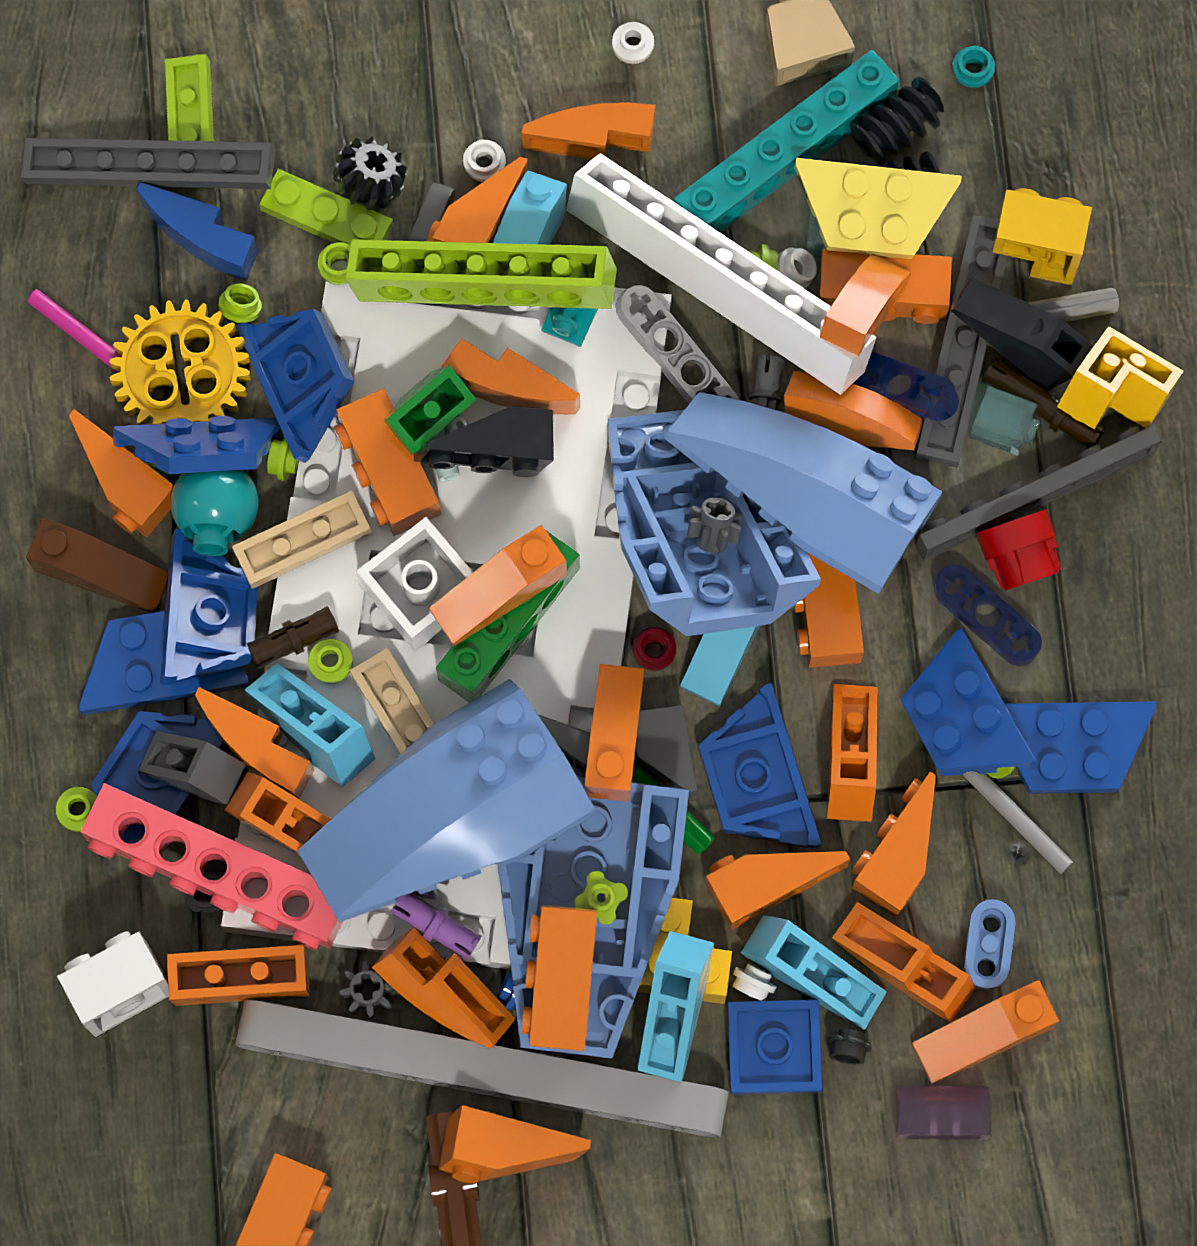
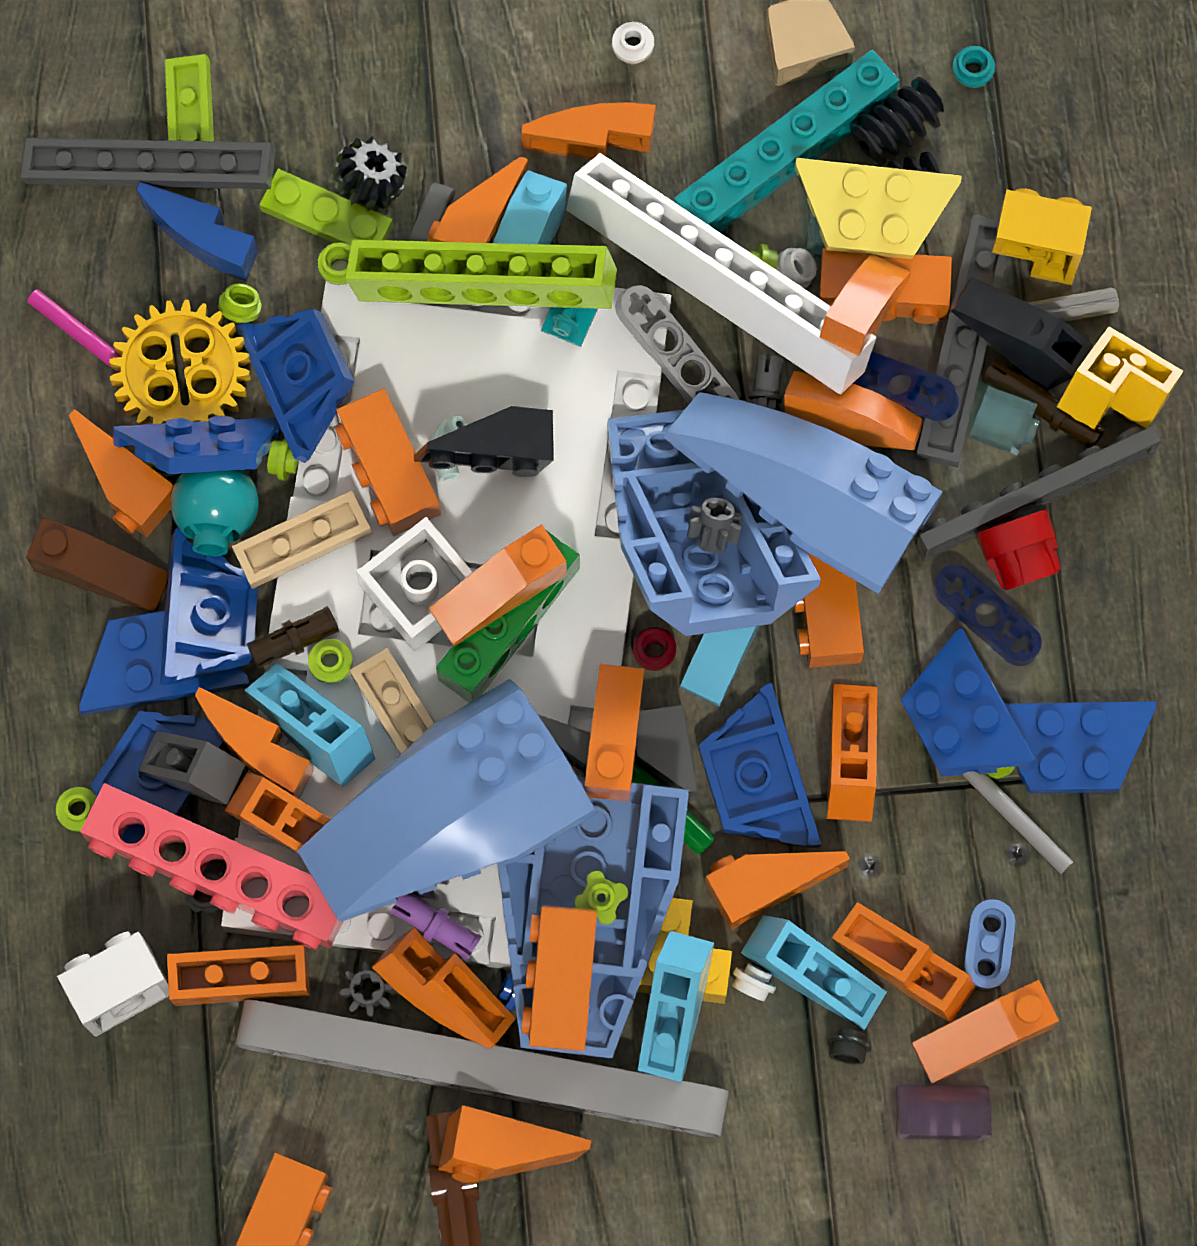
green slope [384,365,477,455] -> none
orange slope [442,338,580,415] -> none
white plate [463,140,506,182] -> none
blue plate [727,1000,822,1095] -> none
orange slope [851,771,936,918] -> none

